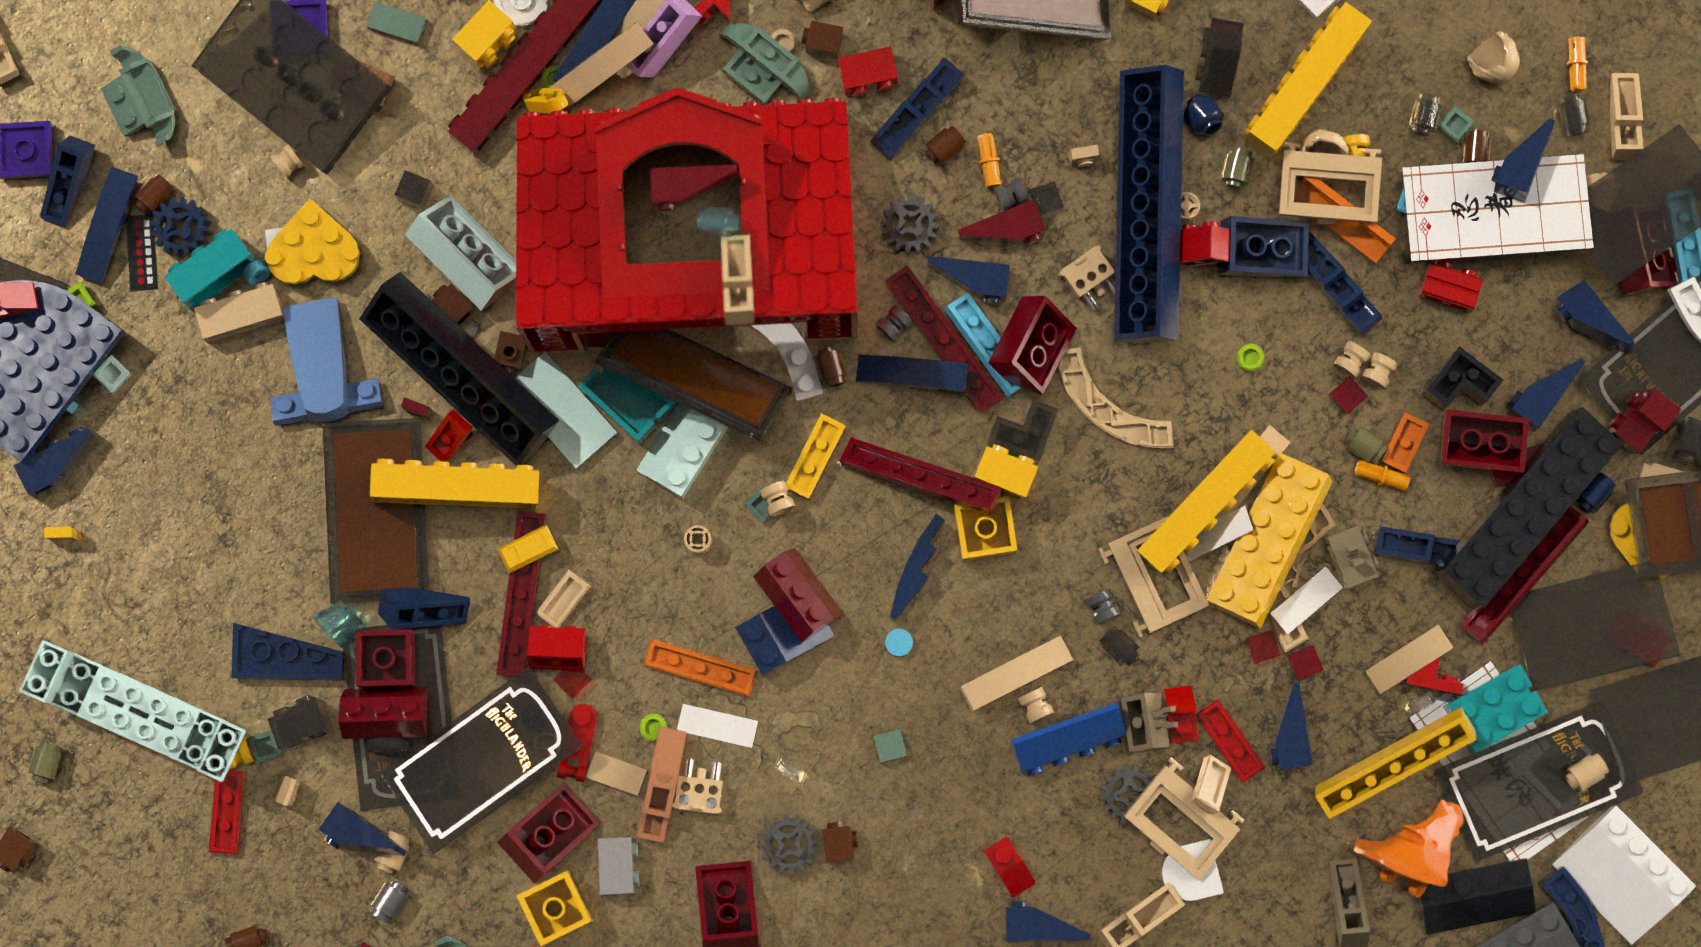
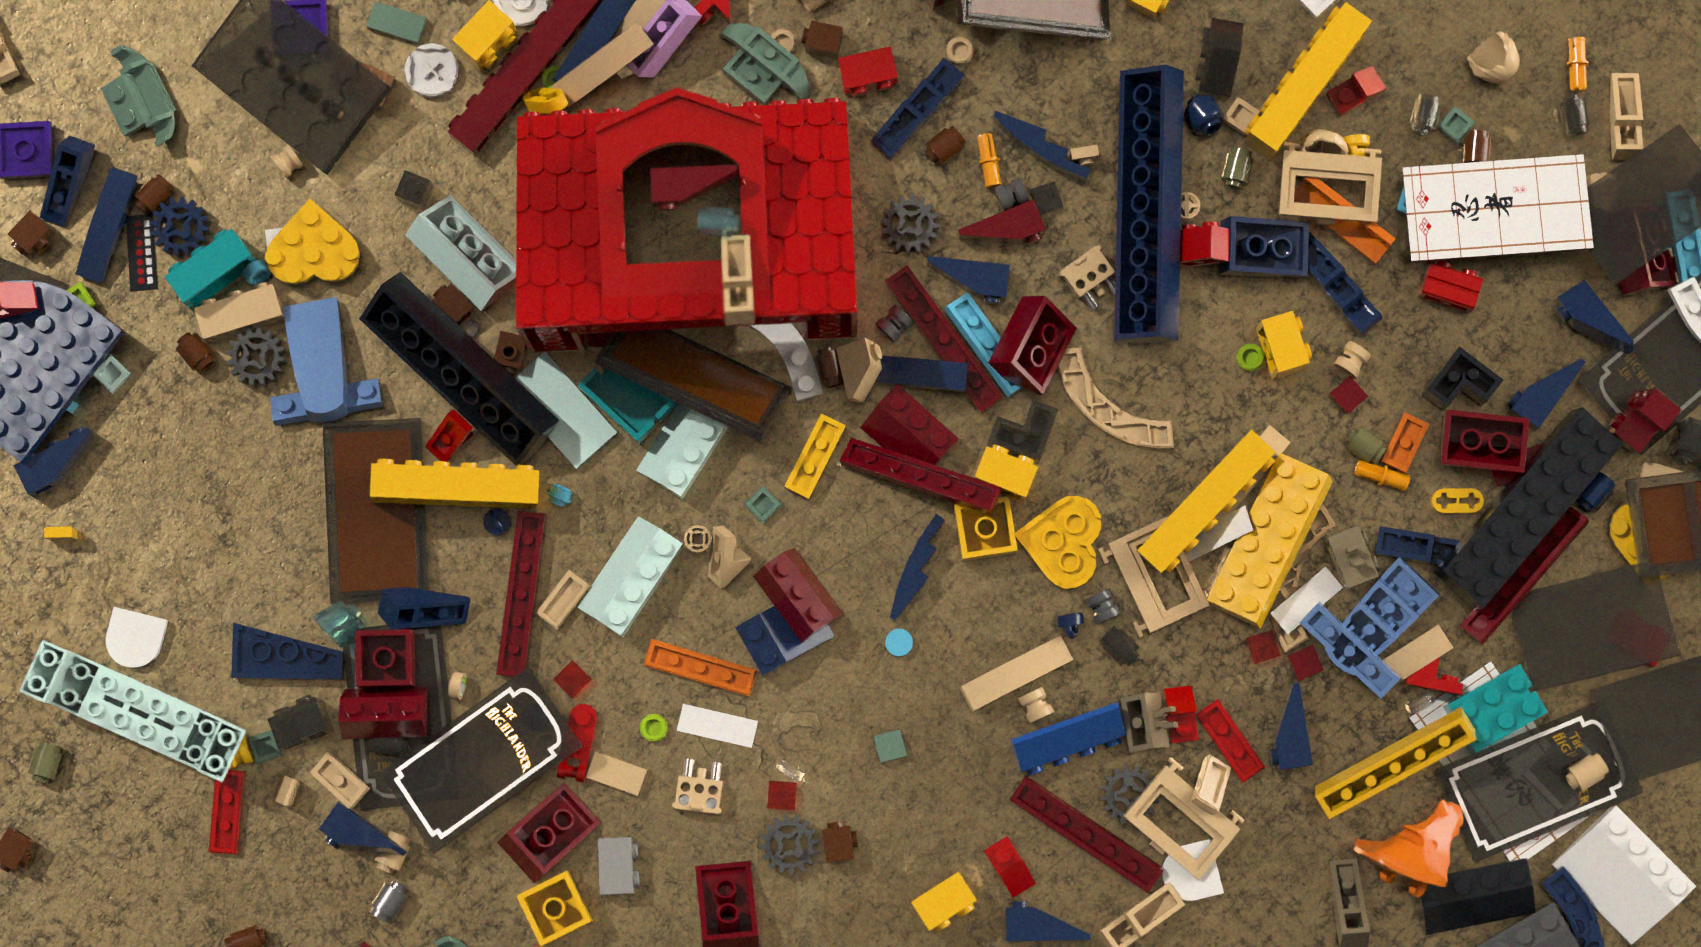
dark red tile [401,397,433,420] -> none
yellow tile [497,525,558,574] -> none
red brick [527,625,587,671] -> none
nougat slope [636,726,687,843] -> none
tan wheel [760,481,795,517] -> none
tan wheel [1362,352,1398,389] -> none
dark blue slope [1491,119,1555,202] -> none
none -> reddish brown brick [8,210,55,257]
none -> white tile [106,607,169,668]
none -> reddish brown brick [176,332,216,374]
none -> dark grey gear [226,326,287,387]
none -> tan plate [310,752,370,809]
none -> white tile [404,43,459,98]
none -> tan tile [448,672,467,700]
none -> dark blue tile [483,508,511,536]
none -> medium azure plate [546,483,573,507]
none -> light aqua slope [577,516,684,638]
none -> tan slope [708,525,751,588]
none -> clear red tile [767,781,797,811]
none -> tan slope [836,338,882,404]
none -> dark red slope [860,384,958,466]
none -> yellow brick [911,872,977,932]
none -> tan tile [946,37,973,65]
none -> dark blue slope [993,111,1090,184]
none -> dark red plate [1009,775,1164,893]
none -> yellow plate [1015,496,1101,590]
none -> dark blue tile [1056,612,1085,639]
none -> tan plate [1223,97,1260,136]
none -> yellow brick [1256,311,1312,380]
none -> medium blue slope [1300,556,1440,699]
none -> red slope [1326,66,1387,117]
none -> yellow beam [1430,488,1484,514]

